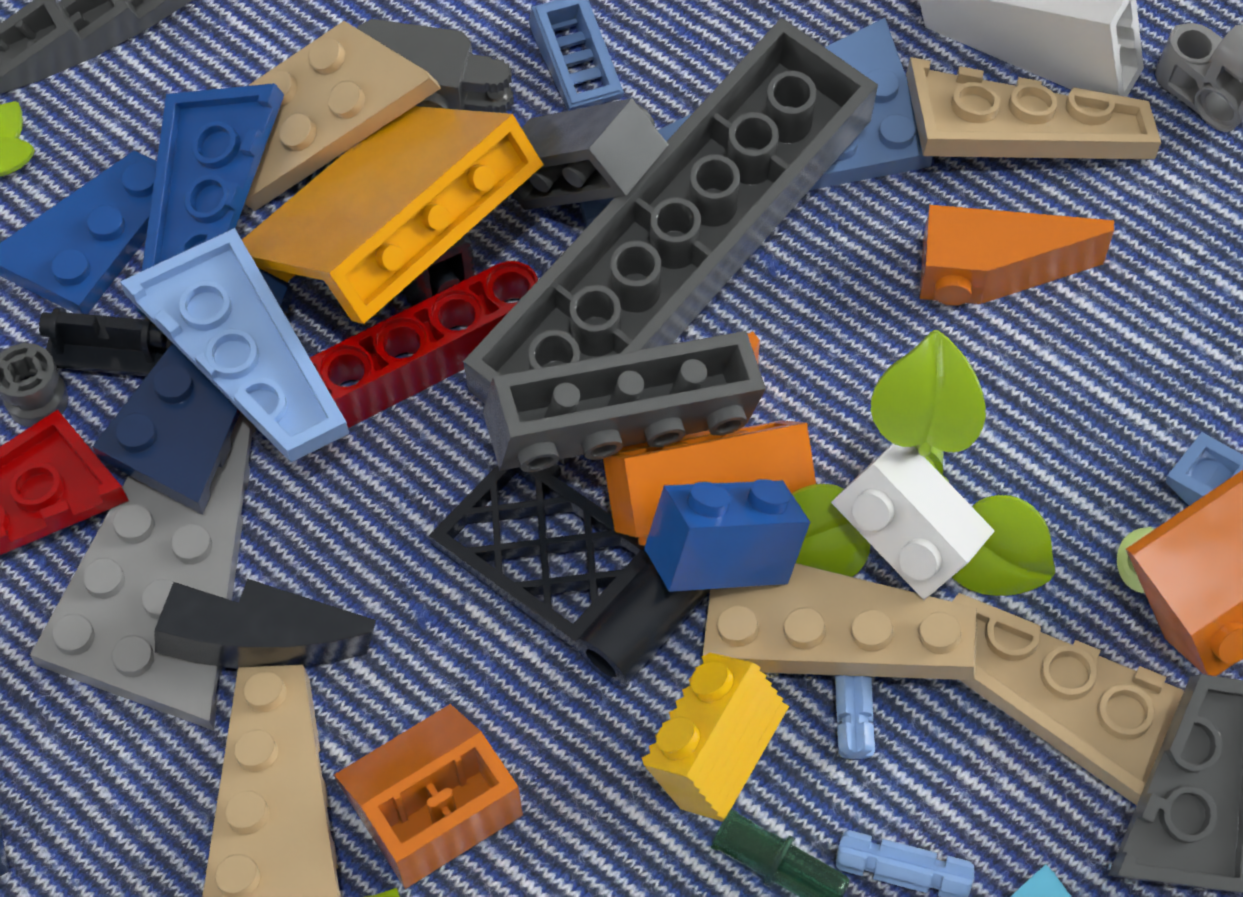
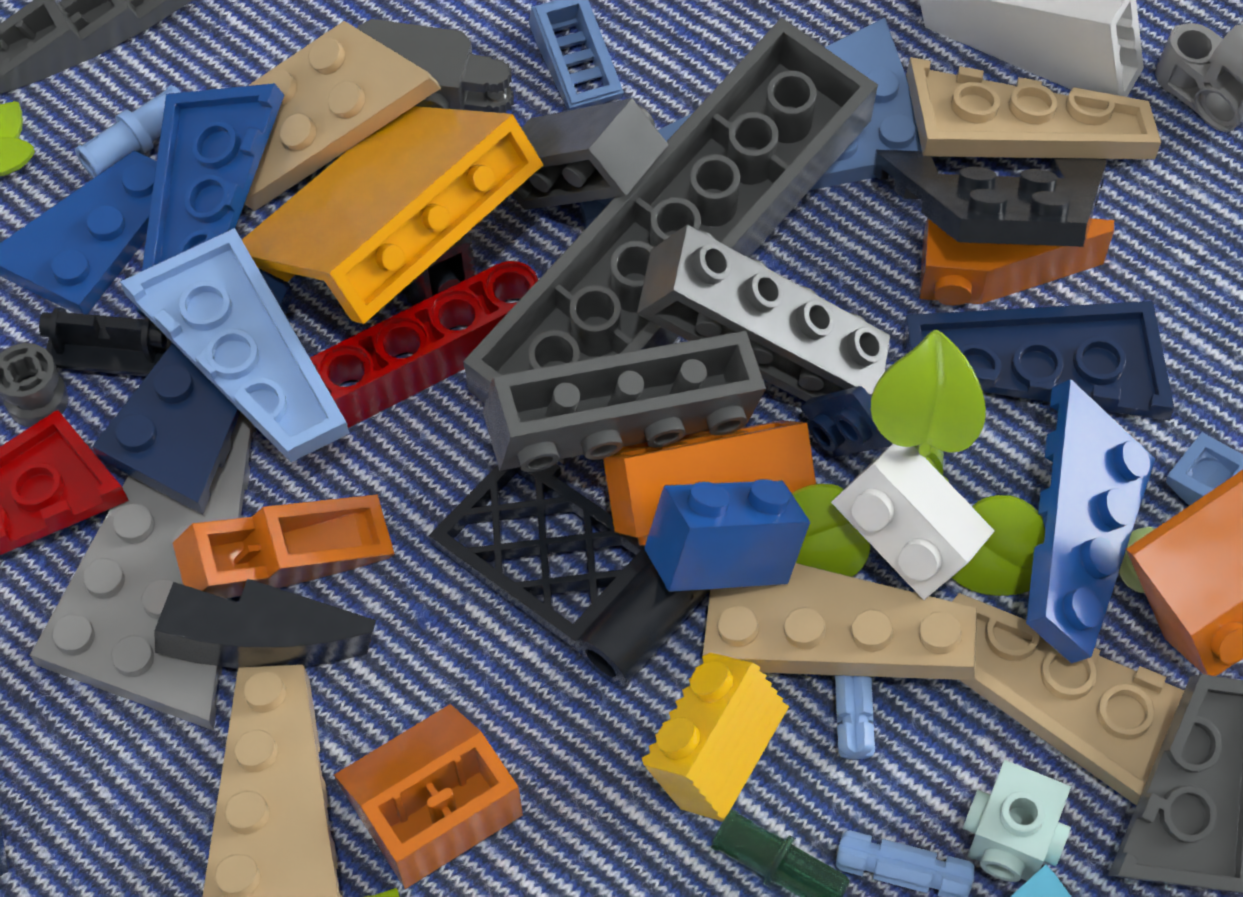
none -> light blue pin [75,85,181,178]
none -> orange slope [172,494,395,598]
none -> dark grey brick [637,225,890,402]
none -> dark blue bracket [801,386,893,457]
none -> black wing [873,149,1107,247]
none -> dark blue wing [904,301,1174,421]
none -> light aqua brick [963,760,1071,882]
none -> blue wing [1026,379,1155,664]

